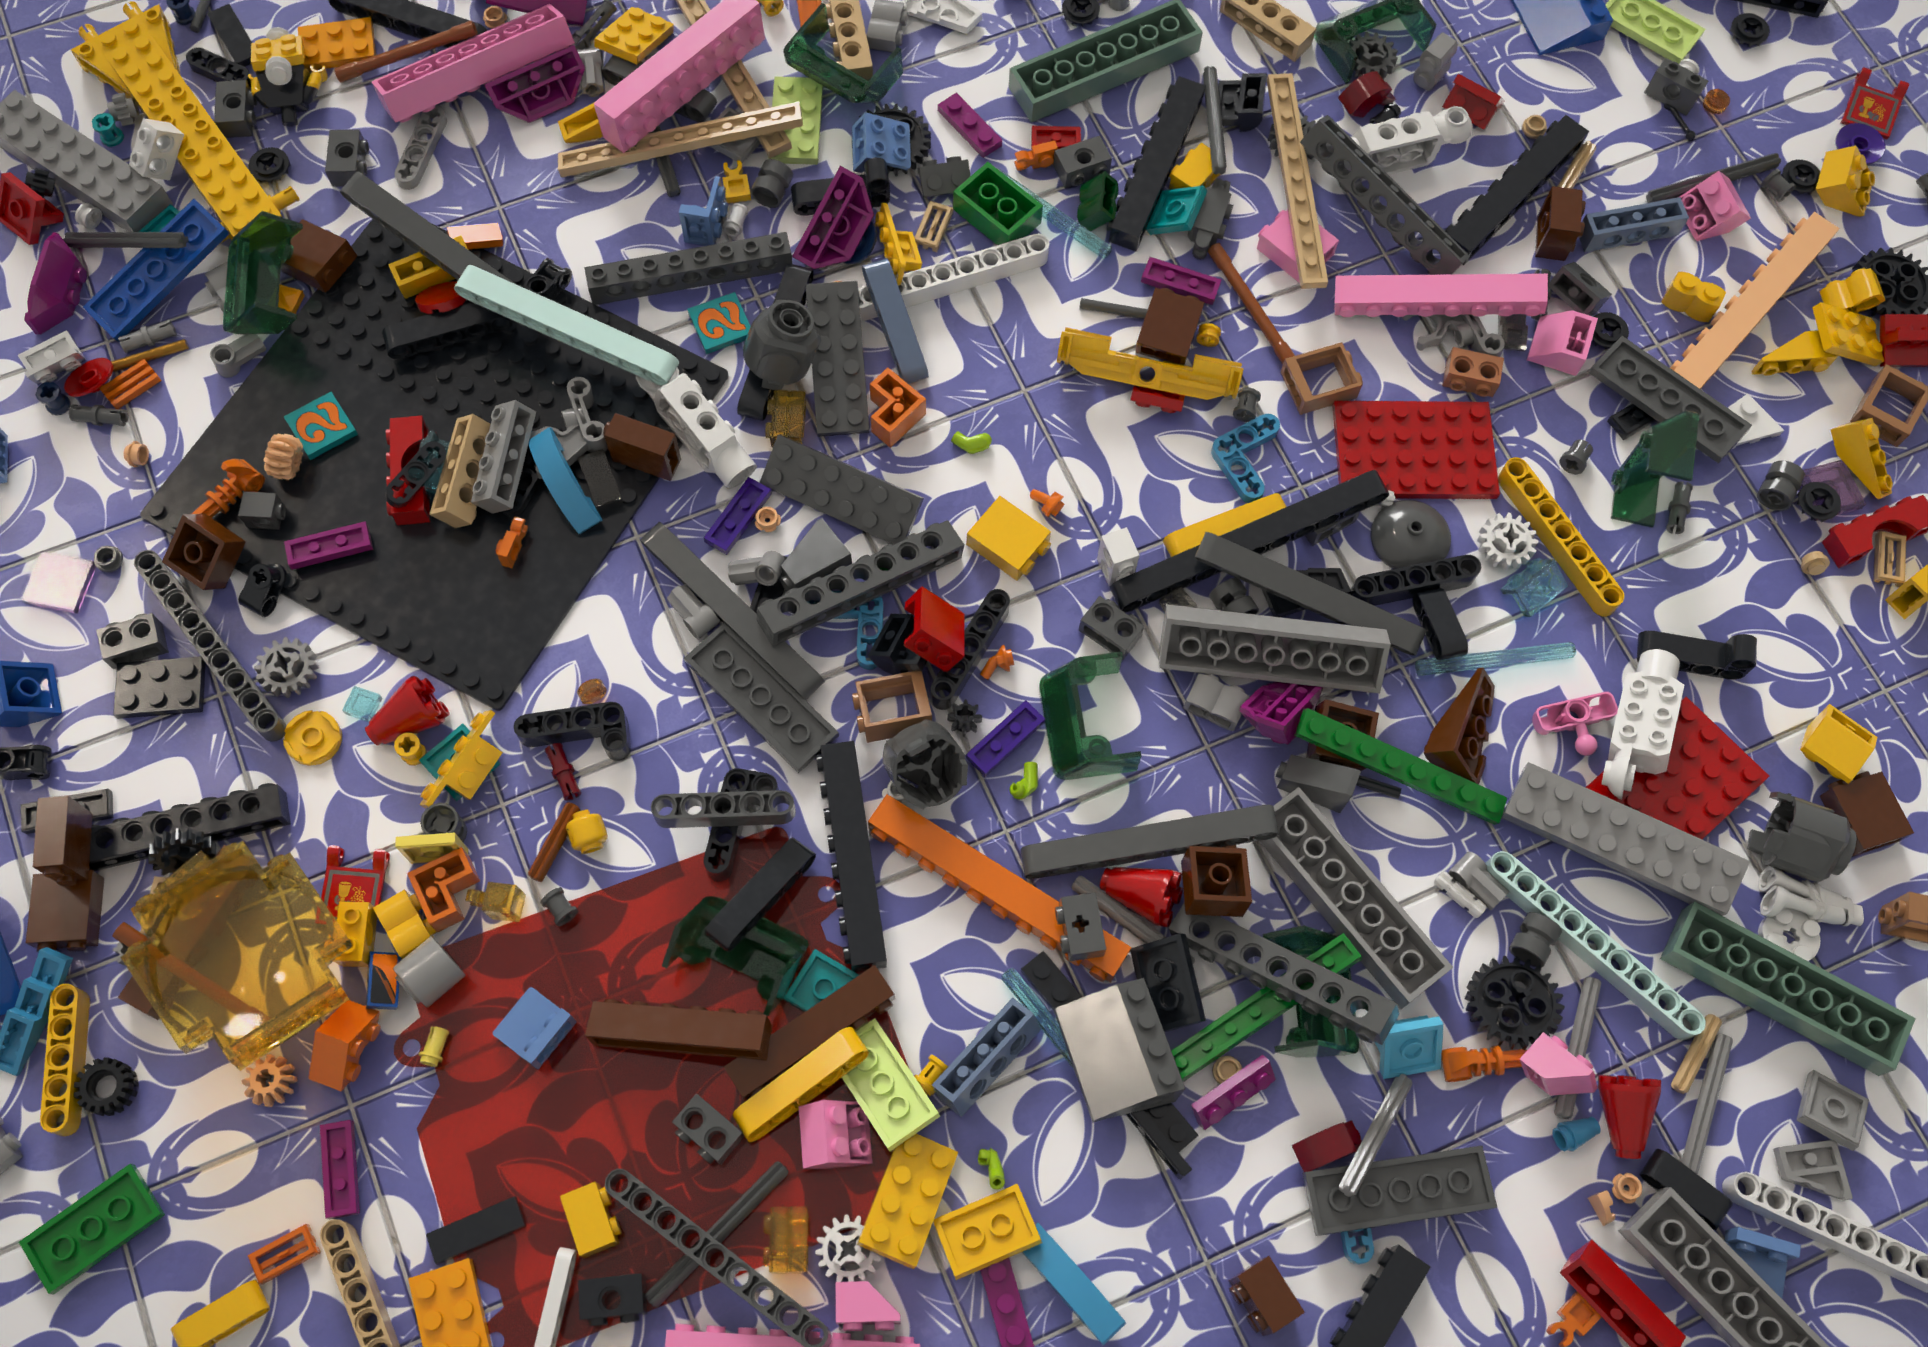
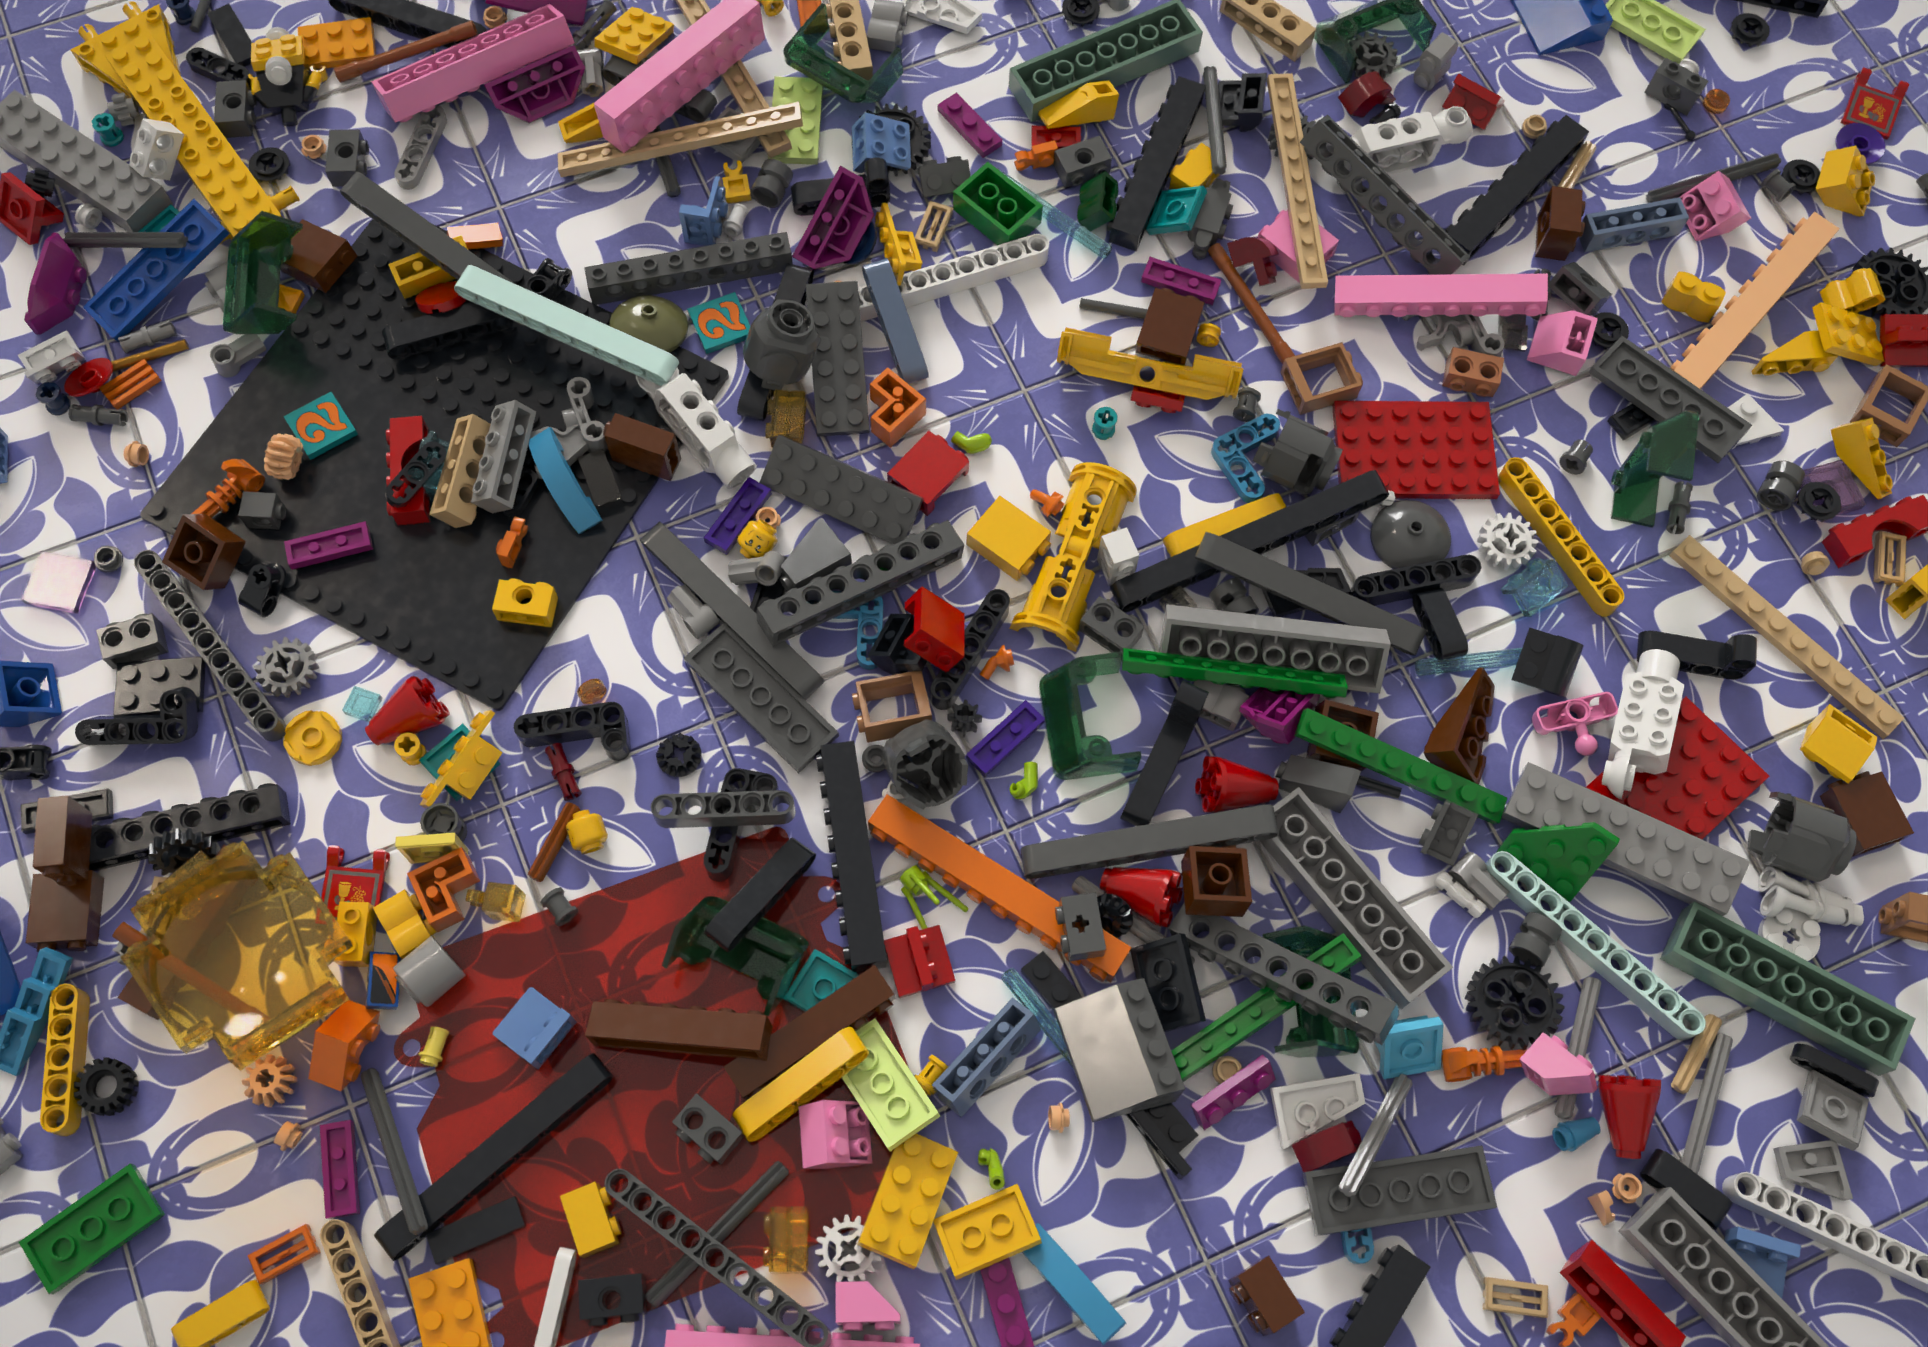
none -> black beam [75,686,198,745]
none -> light nougat plate [274,1121,303,1151]
none -> light nougat plate [301,135,327,159]
none -> dark grey axle [360,1068,428,1235]
none -> black beam [374,1053,613,1261]
none -> yellow brick [492,578,558,627]
none -> olive dish [610,295,688,353]
none -> black gear [656,733,702,777]
none -> yellow head [737,519,778,559]
none -> dark grey plate [862,745,885,773]
none -> red bracket [884,925,956,998]
none -> red panel [887,431,969,516]
none -> lime plant [899,865,968,929]
none -> yellow piece [1009,462,1137,652]
none -> yellow slope [1038,80,1119,129]
none -> light nougat plate [1048,1103,1070,1133]
none -> teal bush [1092,407,1118,440]
none -> black gear [1097,894,1133,938]
none -> black beam [1120,681,1209,826]
none -> green plate [1122,648,1348,698]
none -> red cone [1195,756,1279,813]
none -> dark red brick [1227,237,1279,286]
none -> dark grey piece [1252,409,1343,496]
none -> white wing [1270,1073,1366,1149]
none -> dark grey bracket [1418,800,1479,866]
none -> tan tile [1483,1277,1548,1318]
none -> green plate [1496,822,1620,903]
none -> black brick [1511,627,1584,698]
none -> tan plate [1669,535,1904,739]
none -> black beam [1790,1043,1879,1097]

